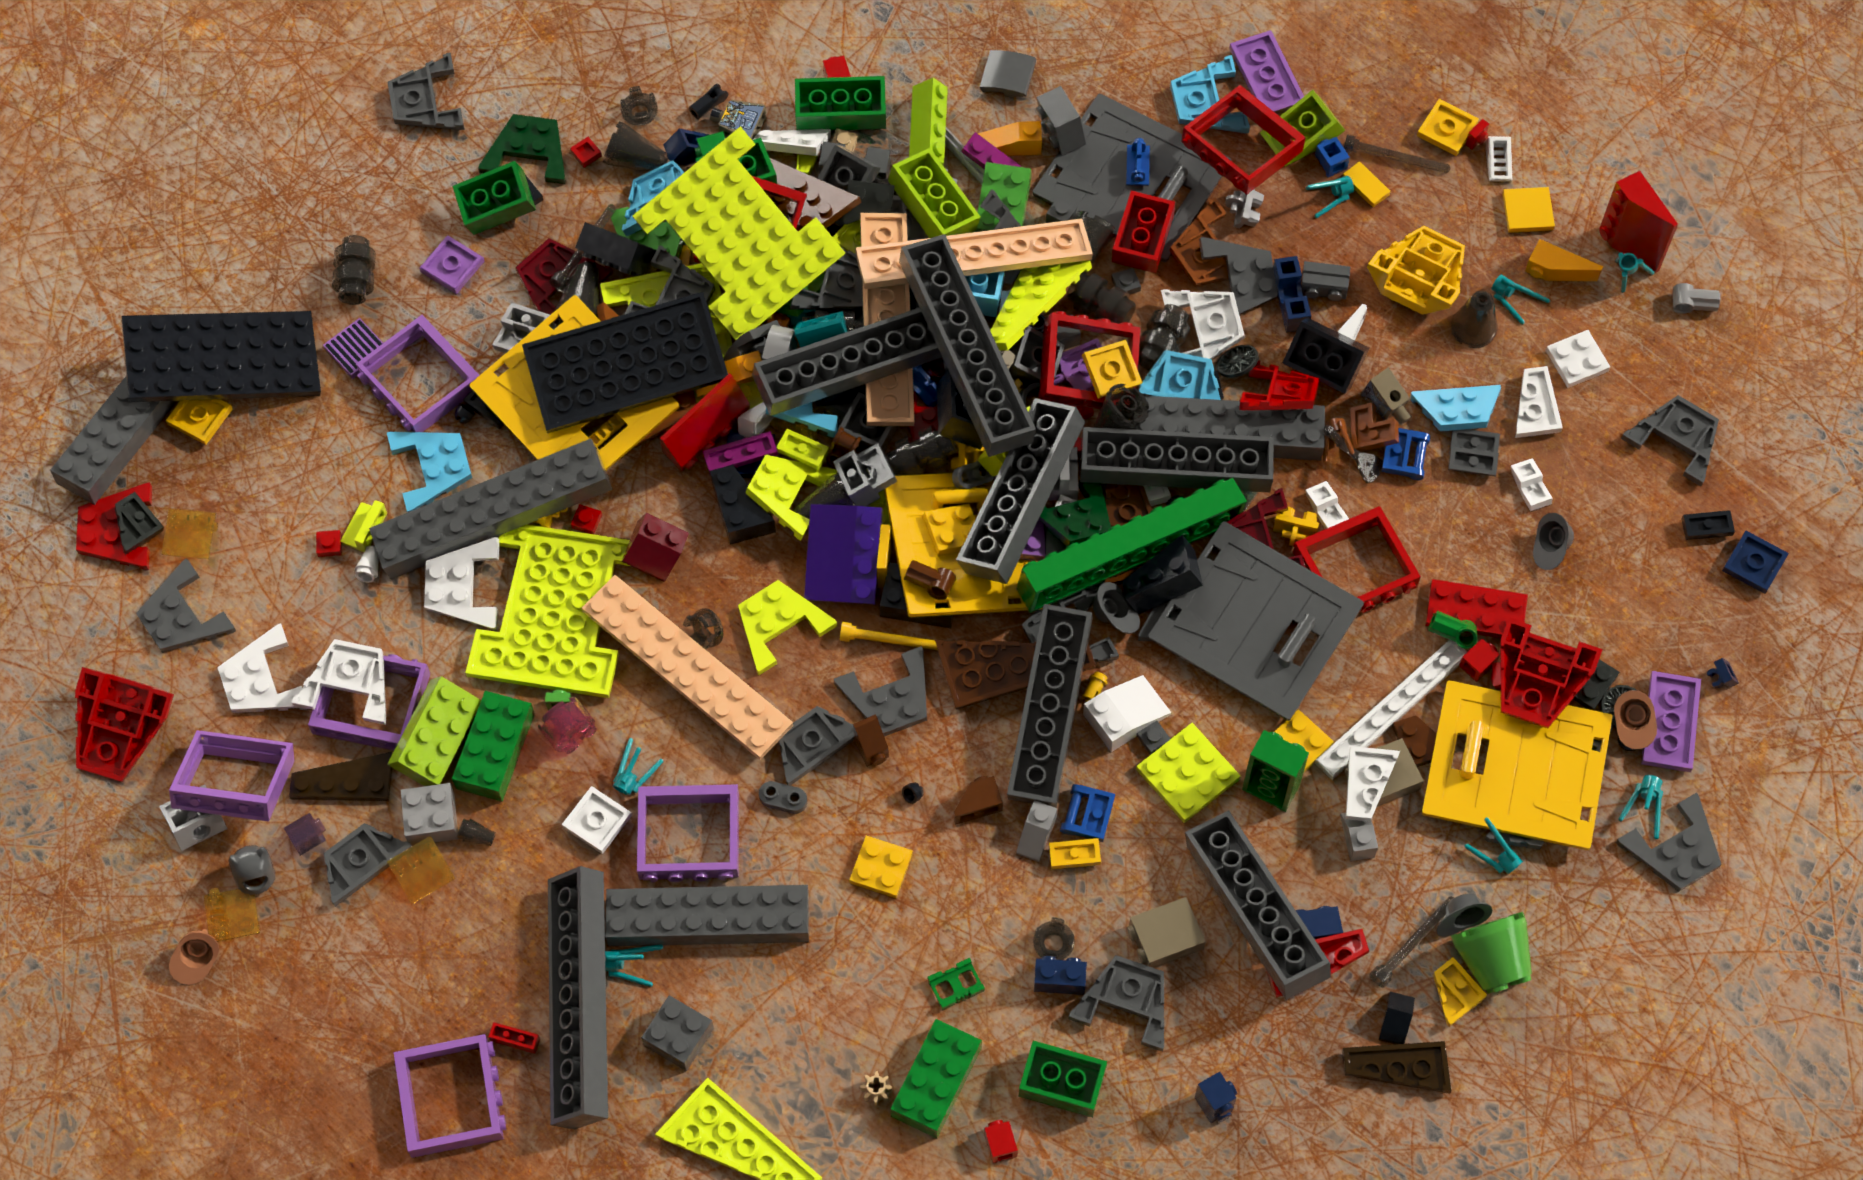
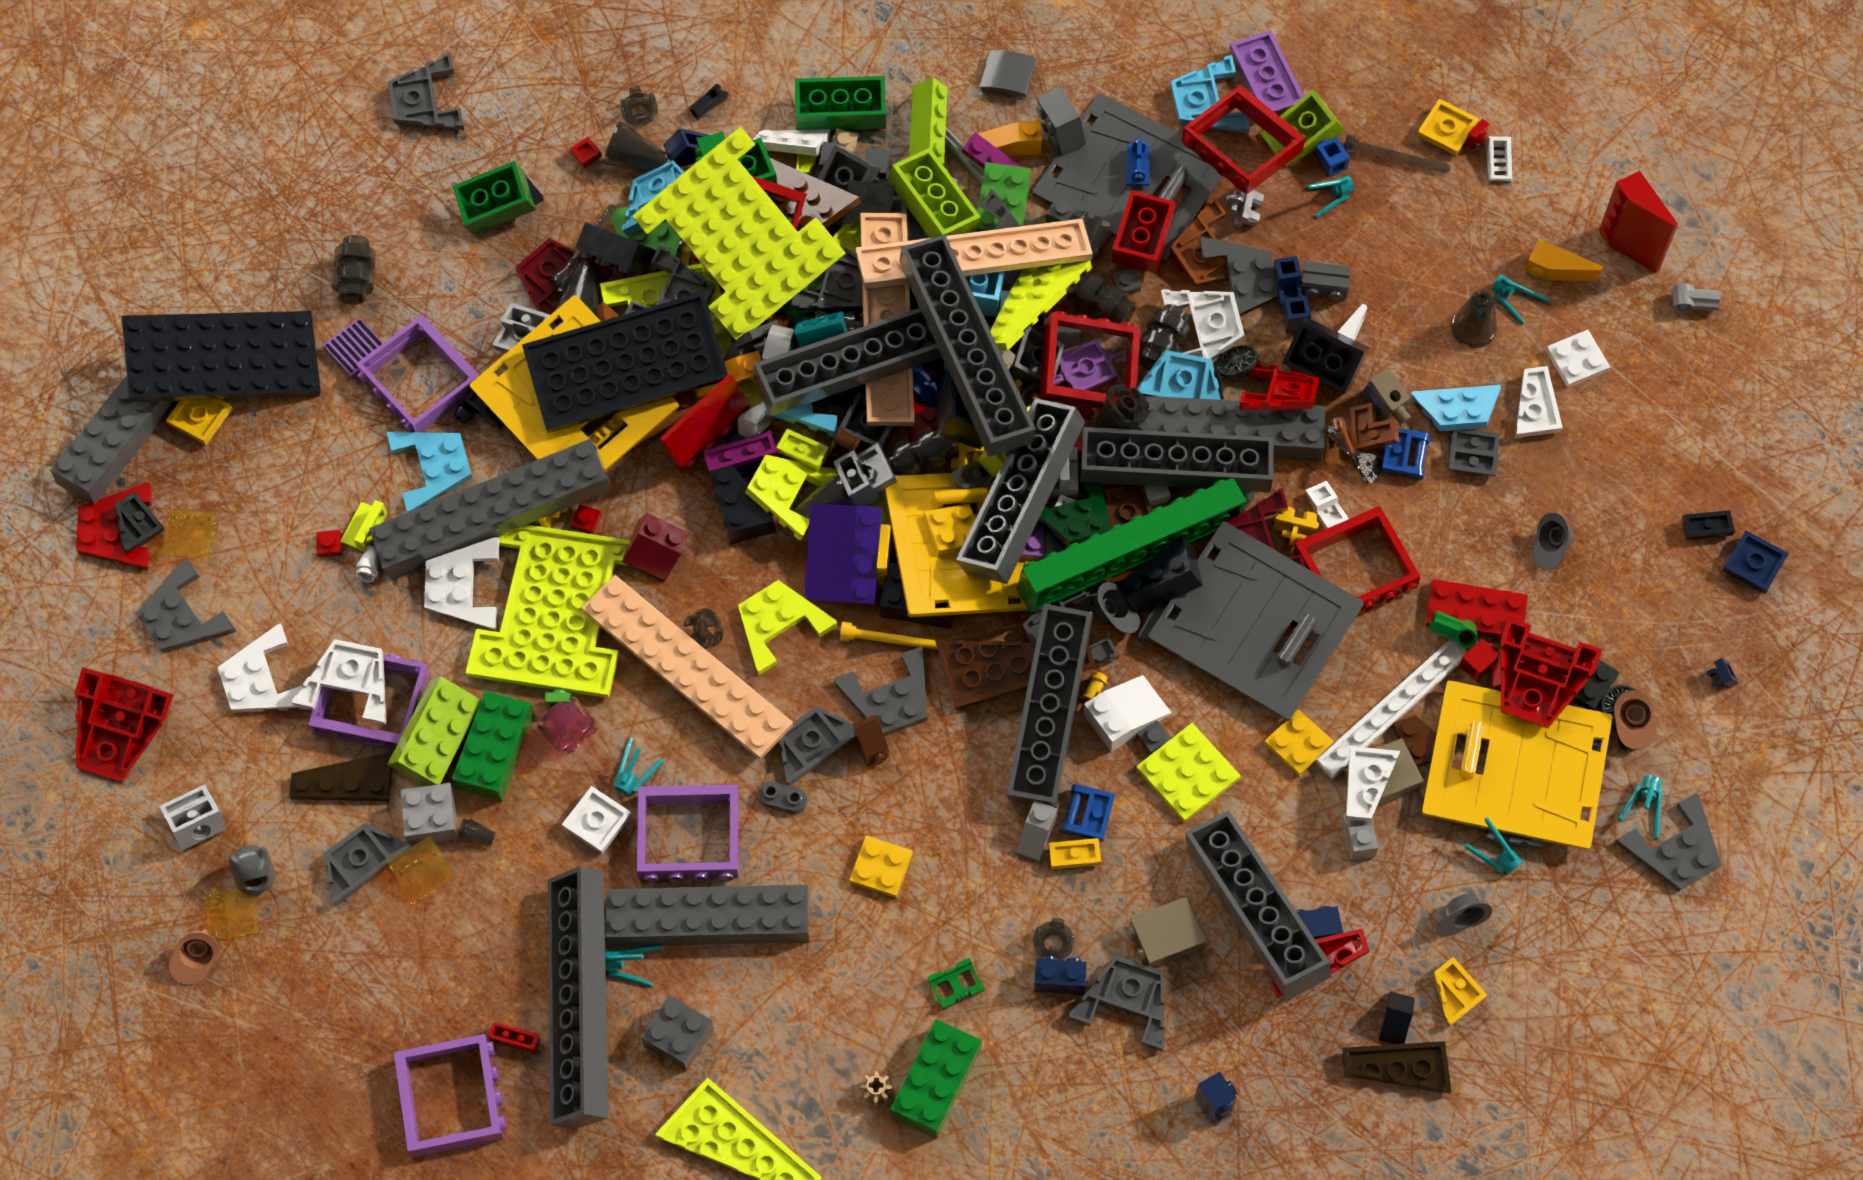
medium lavender window [169,730,294,822] -> none
clear purple brick [284,813,326,856] -> none
medium lavender tile [419,235,485,294] -> none
dark green wing [478,114,566,184] -> none
torso [710,100,767,140] -> none
red brick [823,55,851,78] -> none
black hinge [902,782,924,804] -> none
reddish brown piece [904,560,956,600] -> none
reddish brown slope [954,776,1003,825] -> none
red brick [984,1120,1018,1163] -> none
green brick [1018,1040,1107,1118] -> none
yellow plate [1082,340,1142,399] -> none
green brick [1242,730,1309,812] -> none
yellow tile [1342,161,1390,207] -> none
yellow wedge [1367,226,1465,315] -> none
clear smoke piece [1369,896,1454,988] -> none
bright green cone [1451,912,1532,994] -> none
yellow tile [1502,187,1555,233] -> none
white slope [1511,458,1553,511] -> none
teal plant [1615,253,1654,293] -> none
dark grey wing [1621,395,1719,486] -> none
medium lavender plate [1641,671,1701,772] -> none

